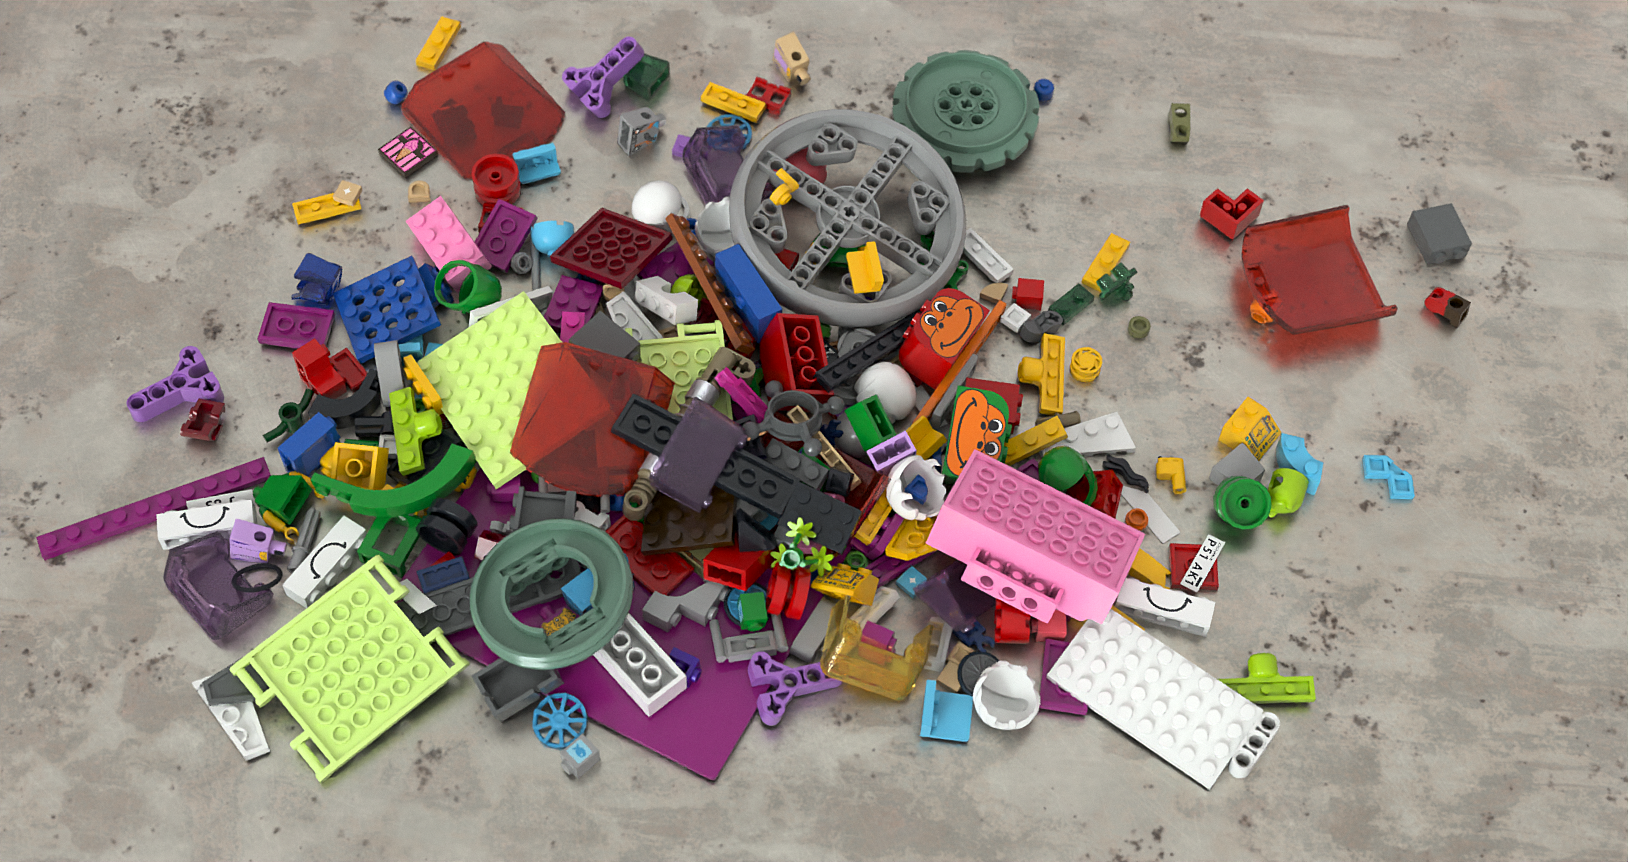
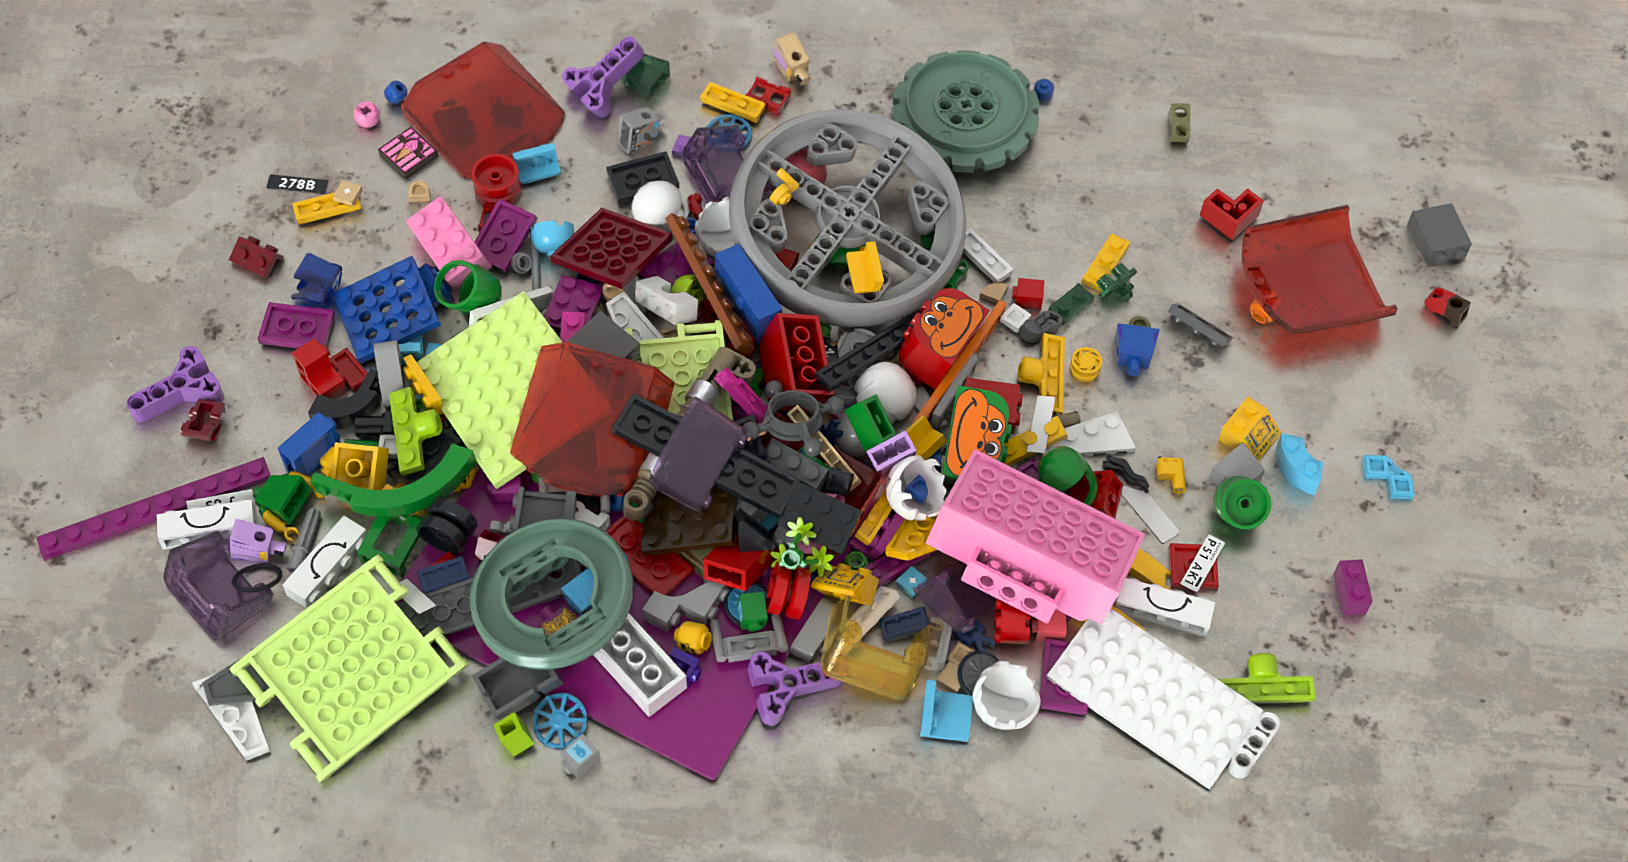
dark green piece [262,389,314,443] -> none
yellow plate [416,16,461,71] -> none
magenta brick [858,620,897,666] -> none
orange plate [1125,508,1148,531] -> none
lime piece [1268,468,1309,518] -> none
none -> dark red bracket [229,235,284,278]
none -> black sticker [266,174,328,194]
none -> bright pink piece [354,101,380,128]
none -> lime brick [494,712,535,756]
none -> black plate [606,151,680,204]
none -> yellow head [674,621,712,655]
none -> red arm [687,193,703,220]
none -> dark blue plate [879,606,931,644]
none -> white sticker [1027,395,1055,453]
none -> blue torso [1115,323,1160,376]
none -> dark grey plate [1168,303,1233,347]
none -> magenta brick [1333,559,1373,616]

